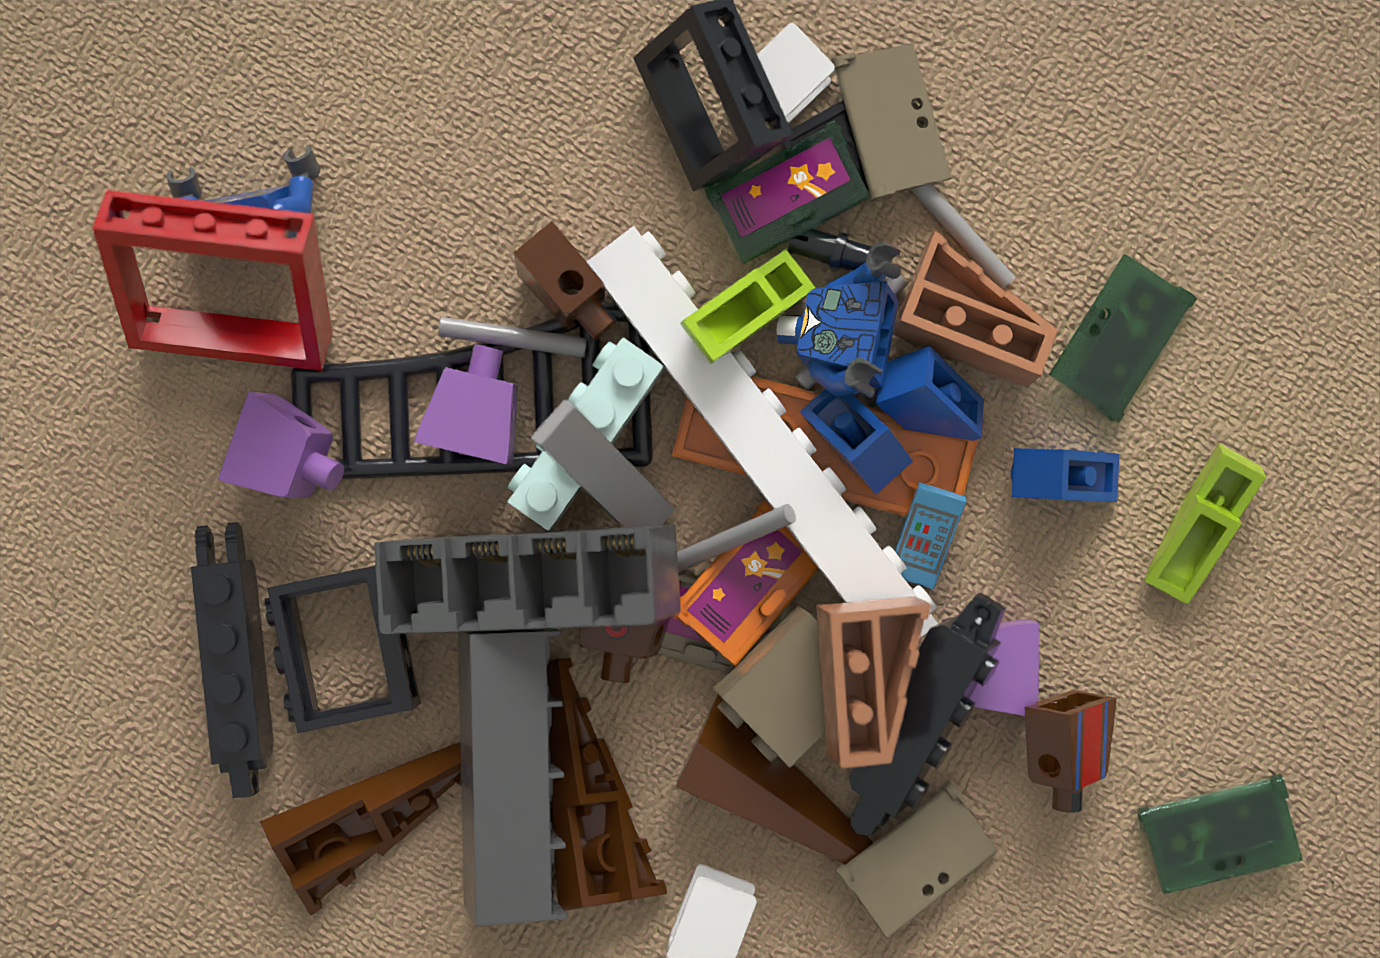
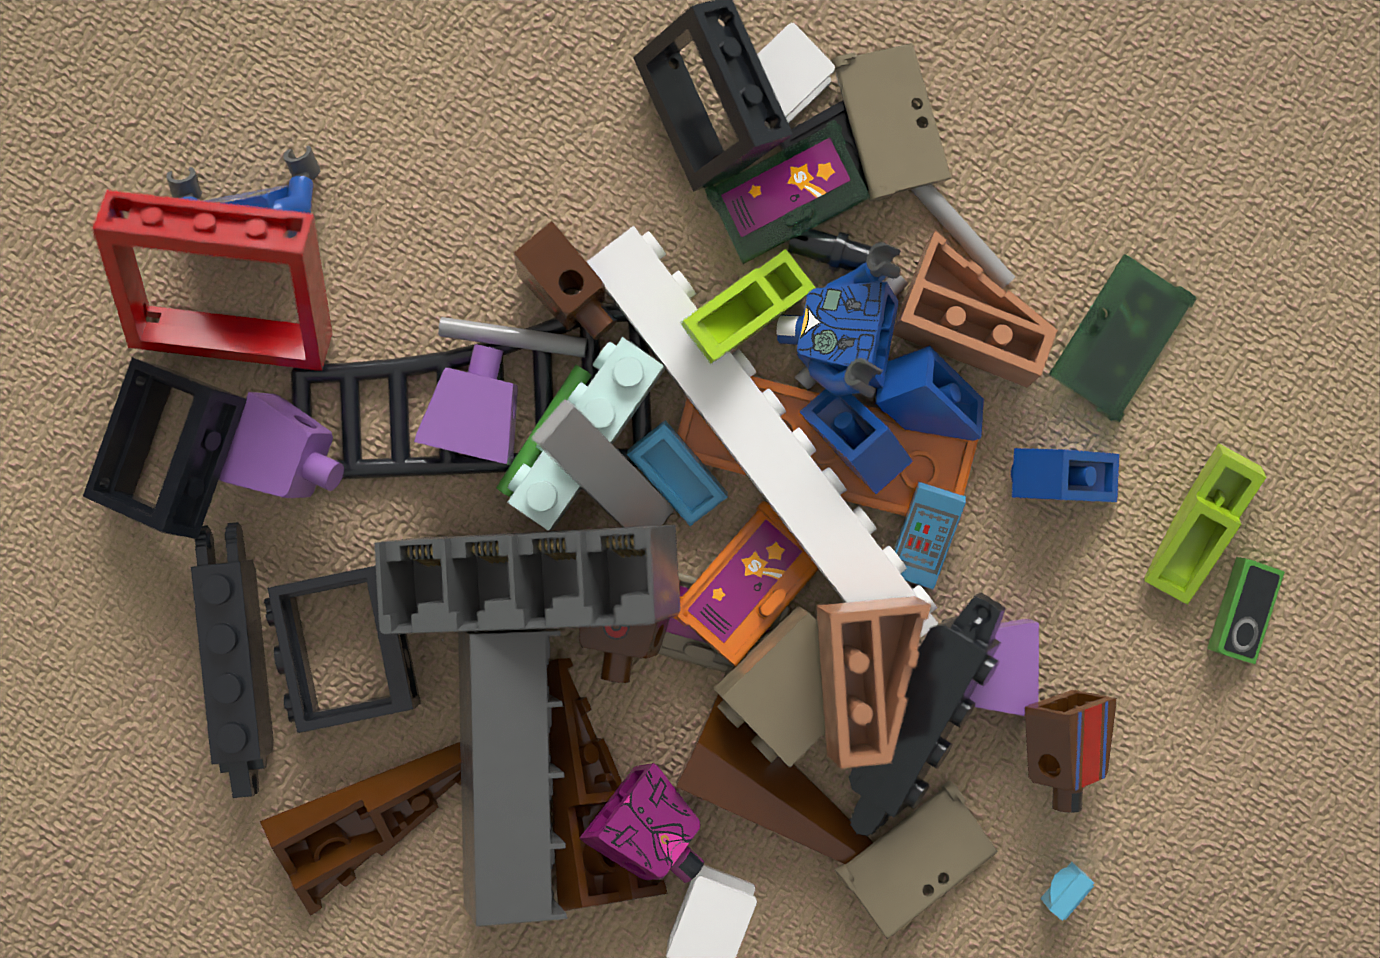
light grey bar [677,504,796,572] -> none
clear green door [1137,774,1303,894] -> none
none -> black window [83,357,247,539]
none -> bright green bar [496,364,592,498]
none -> magenta torso [580,763,704,883]
none -> dark azure tile [627,420,728,526]
none -> medium azure tile [1040,862,1094,921]
none -> slope [1207,557,1285,664]

